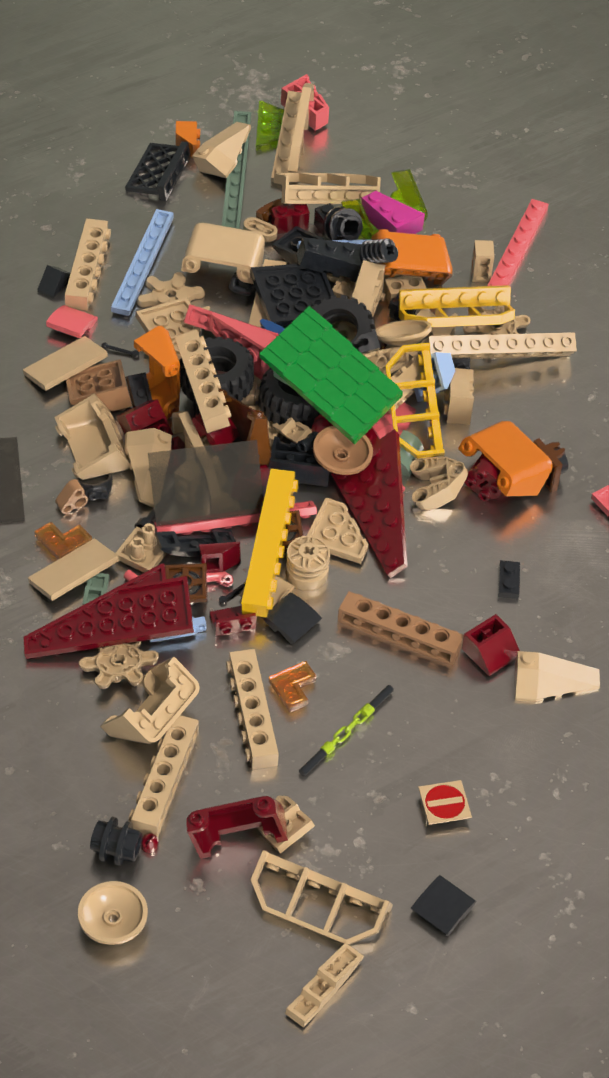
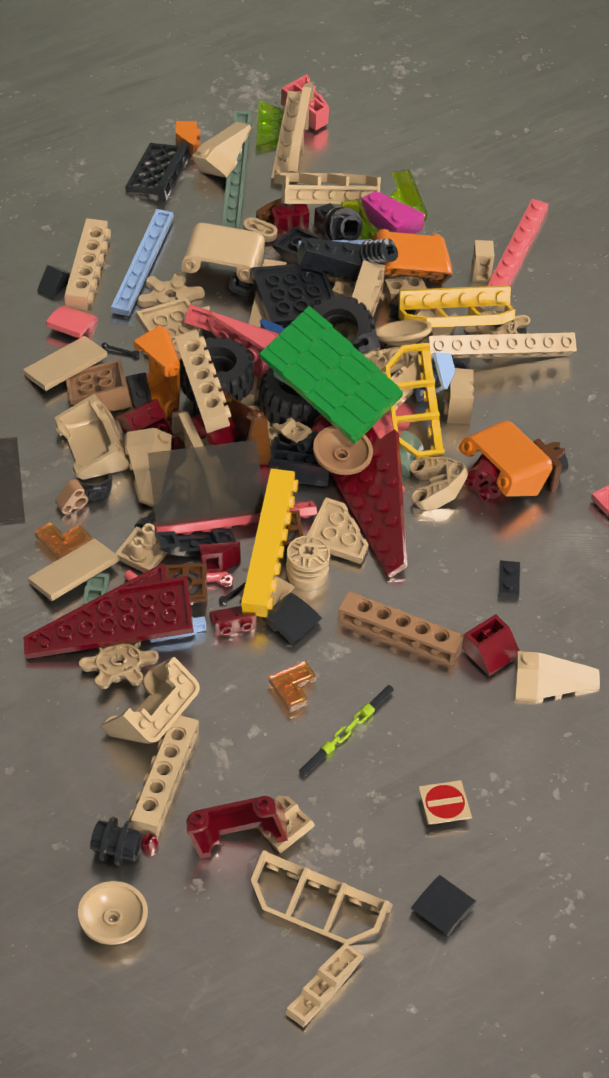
tan brick [226,649,279,770] -> none

